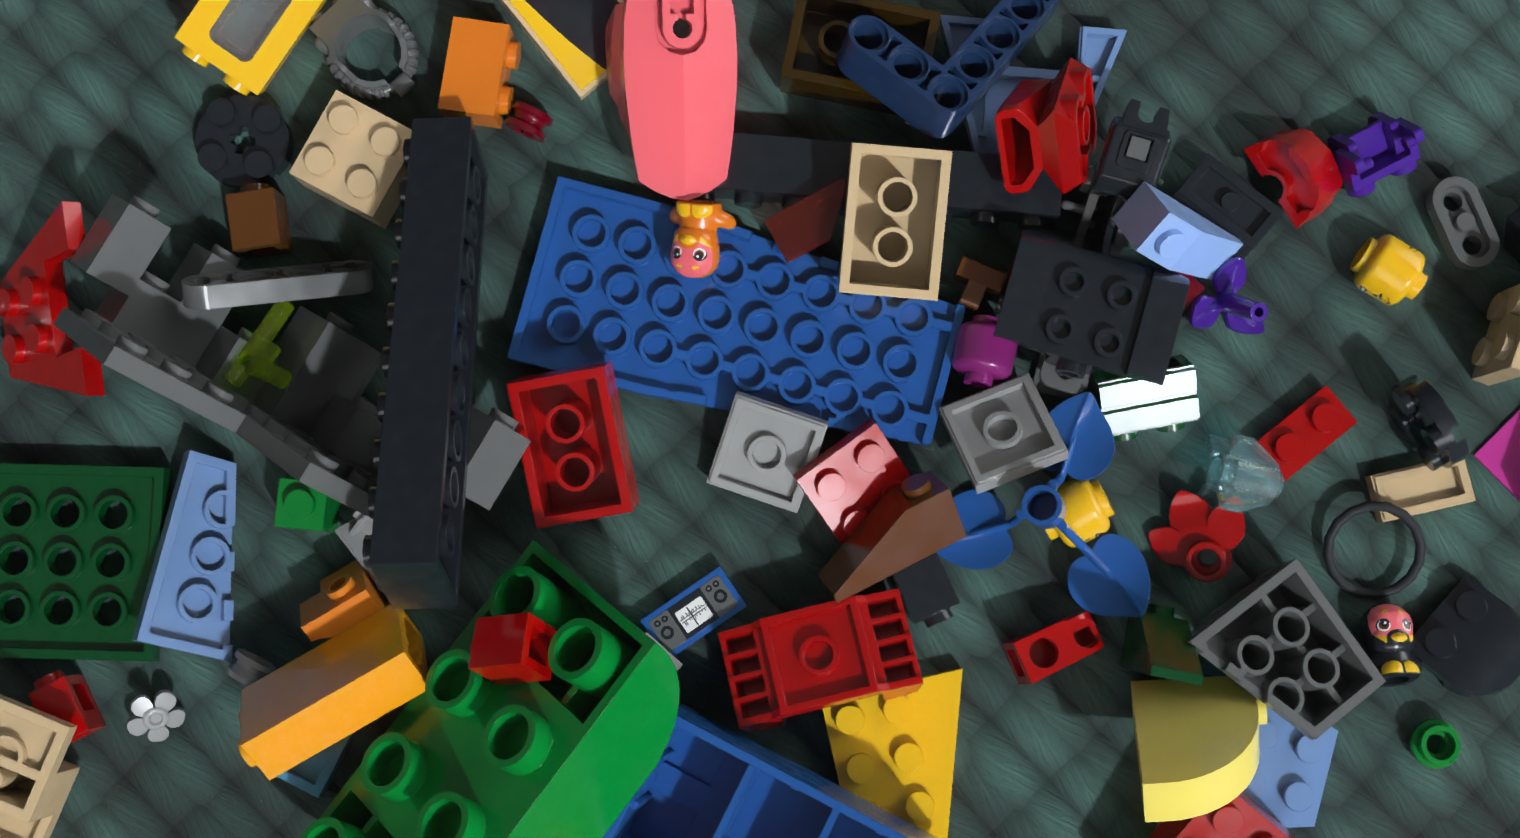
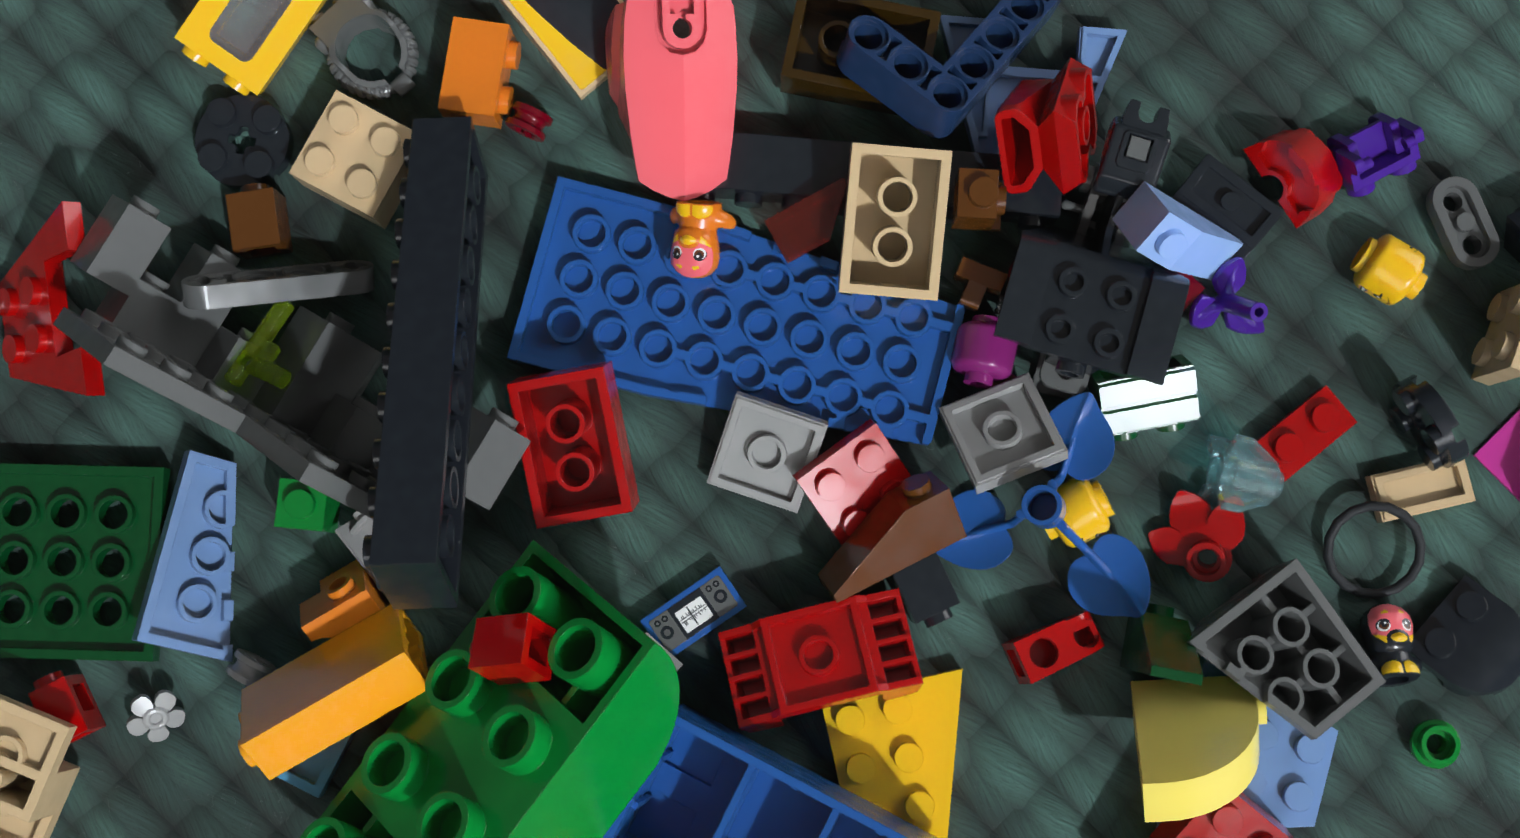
none -> reddish brown brick [951,168,1007,231]

